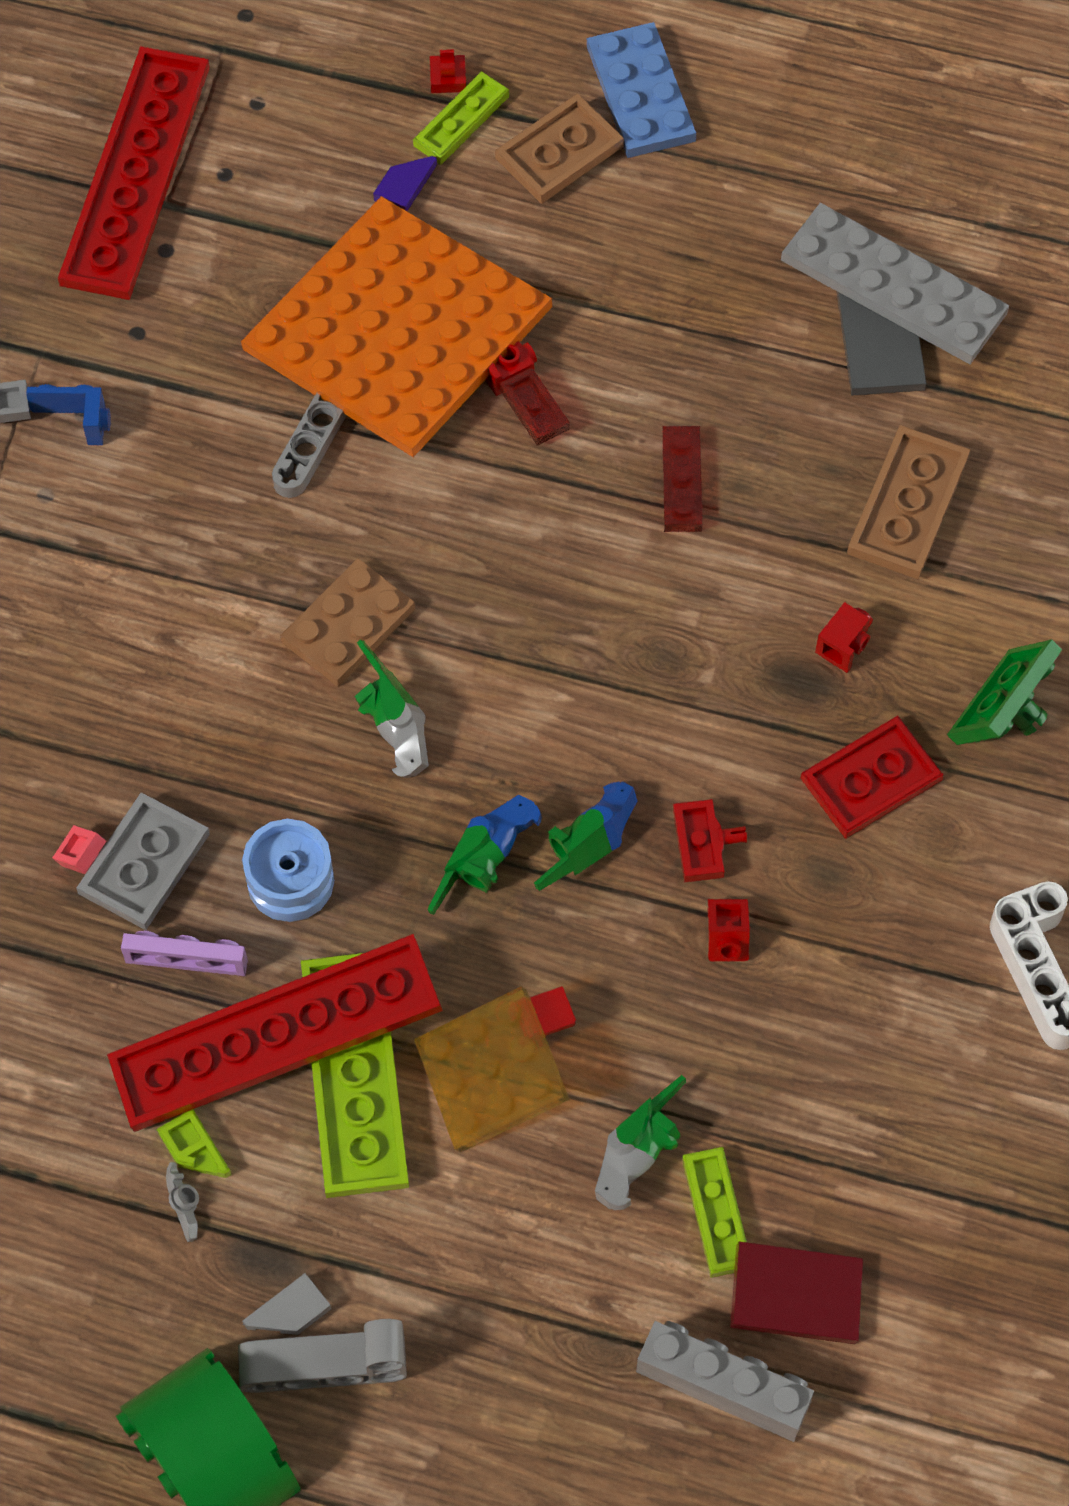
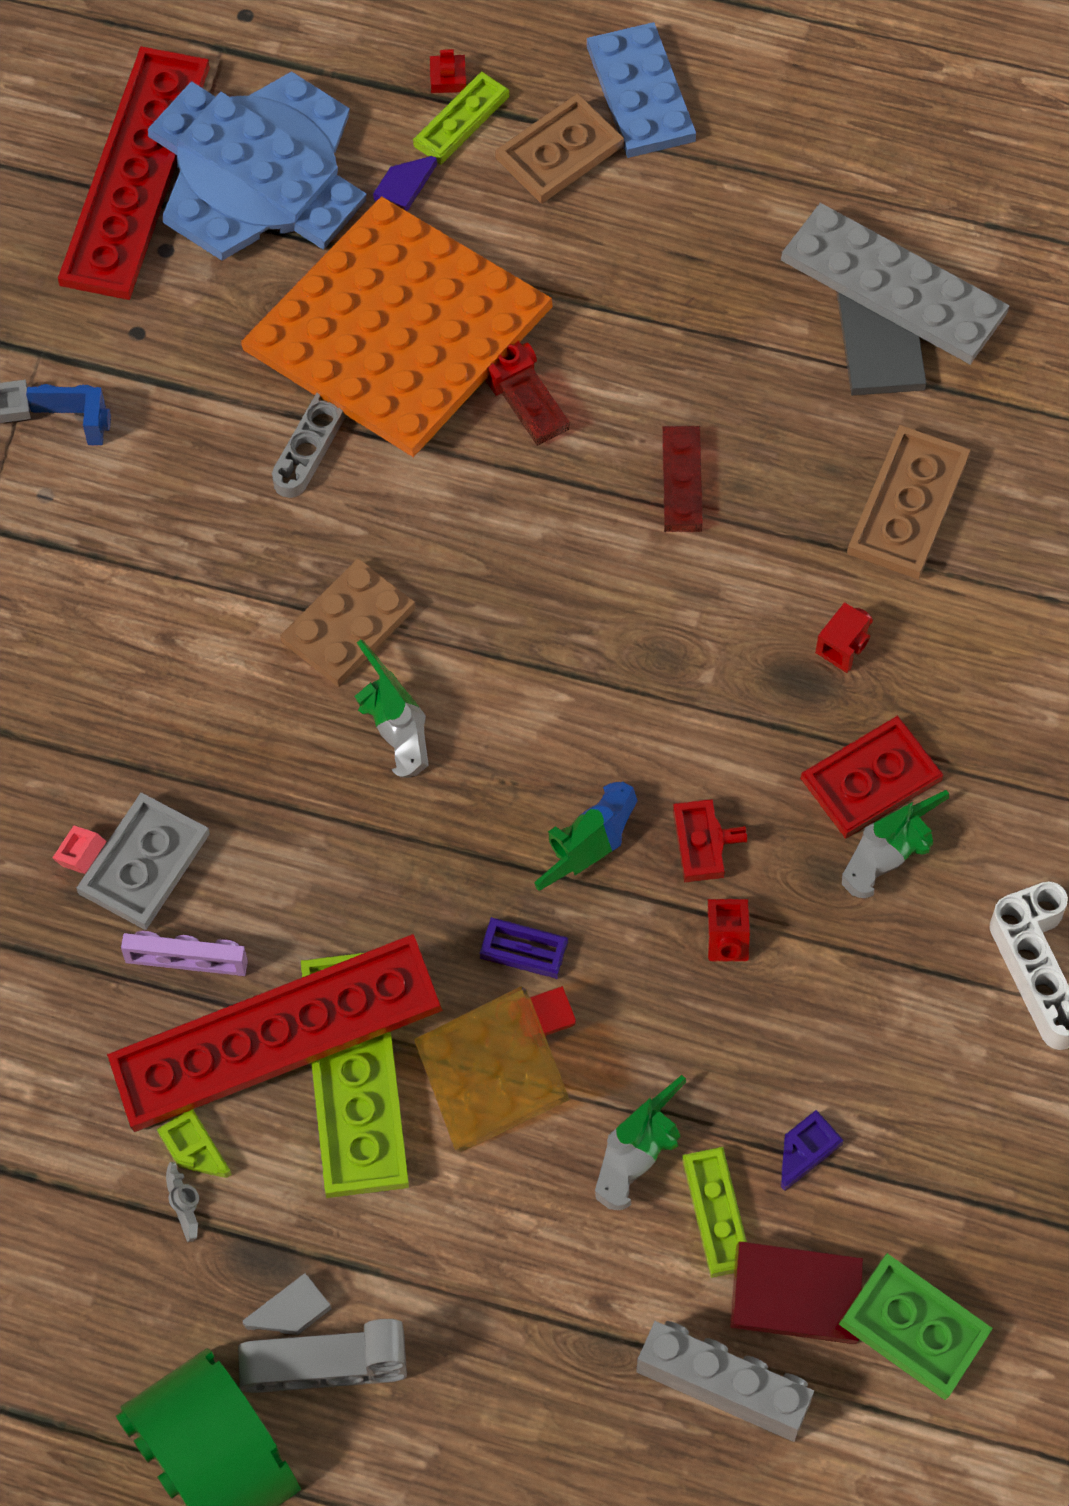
light blue wheel [242,818,335,922] -> none
animal [427,795,542,915] -> none
green plate [947,639,1062,745] -> none
none -> medium blue plate [148,71,367,261]
none -> dark purple tile [479,917,568,979]
none -> dark purple tile [781,1110,844,1191]
none -> bright green plate [839,1253,993,1400]
none -> animal [842,790,950,898]

